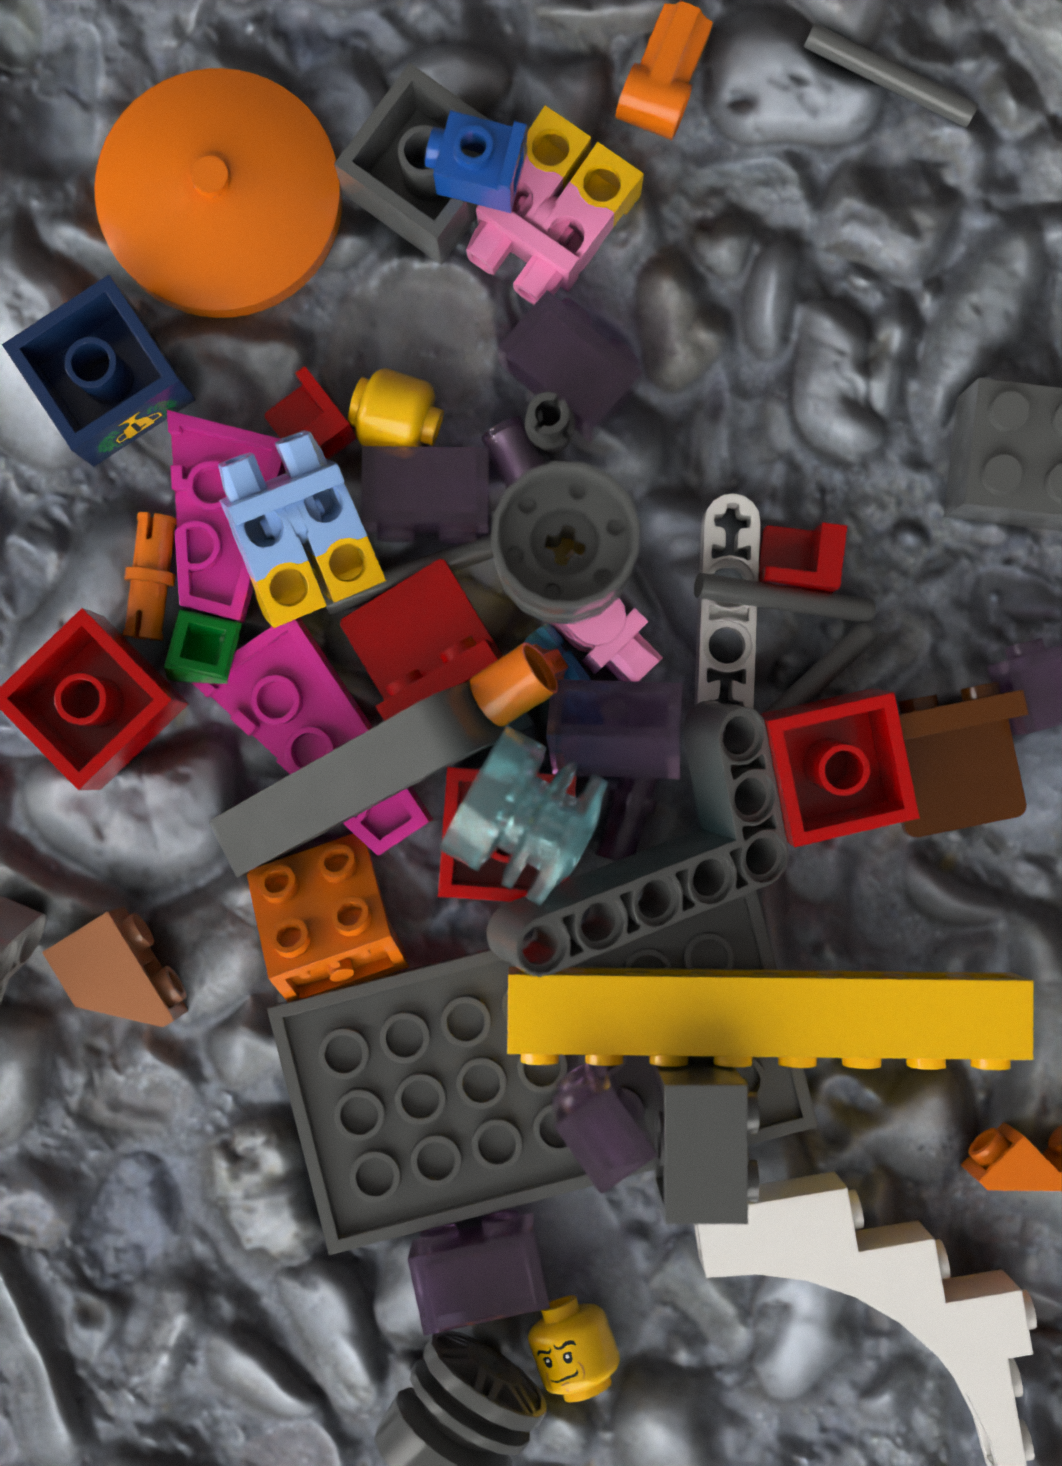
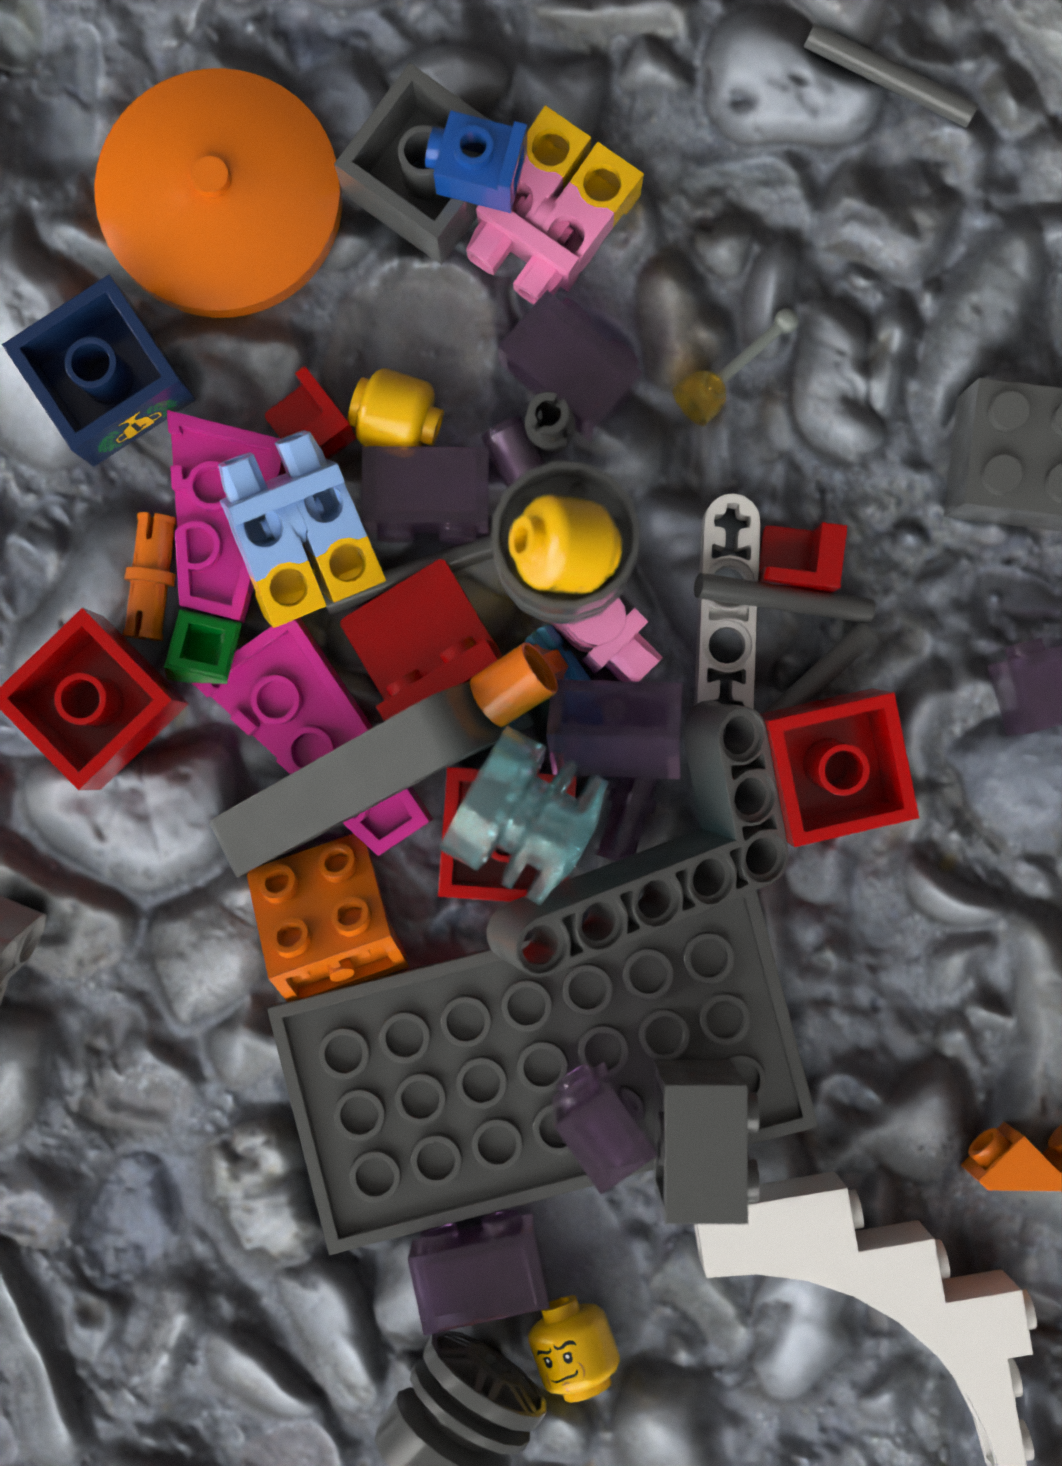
nougat slope [42,906,189,1027] -> none
yellow brick [507,967,1034,1070] -> none
orange piece [615,1,713,141] -> none
reddish brown bracket [898,681,1029,838] -> none
none -> yellow head [509,495,622,593]
none -> clear yellow hinge [672,308,799,426]

